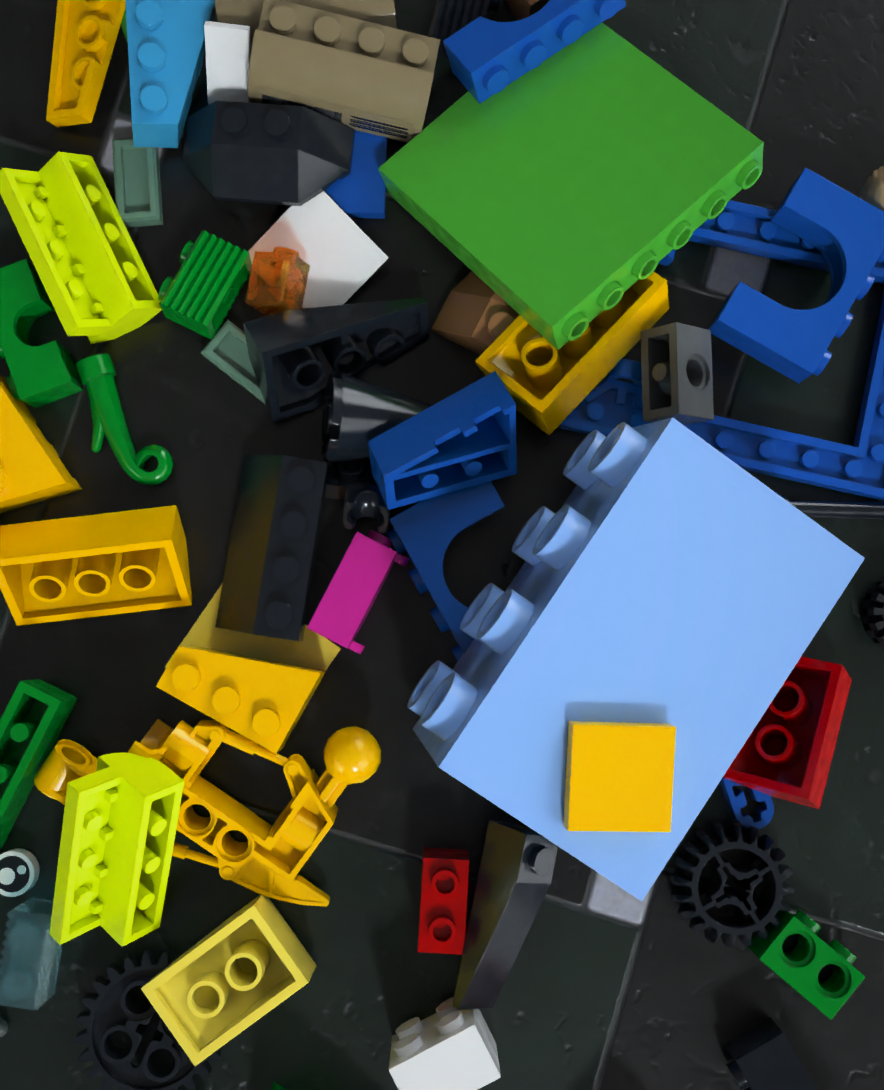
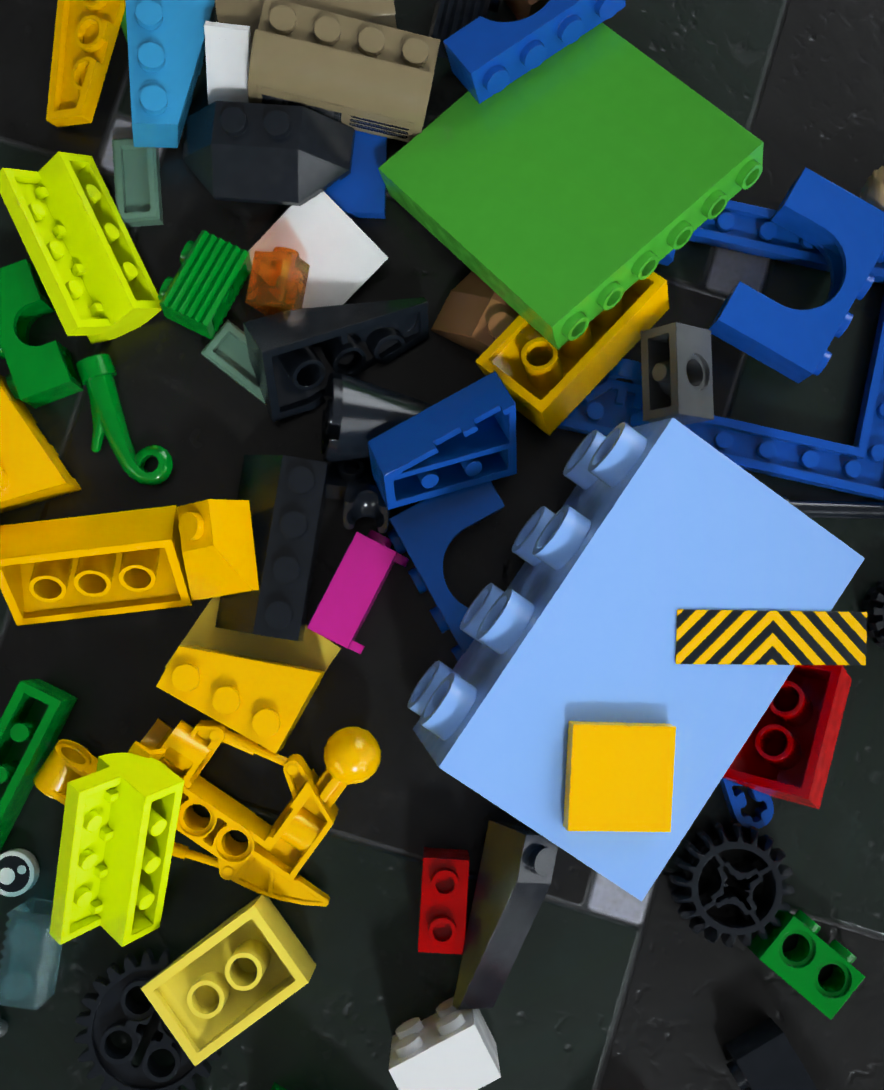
none -> yellow slope [177,499,259,601]
none -> sticker [675,609,867,665]

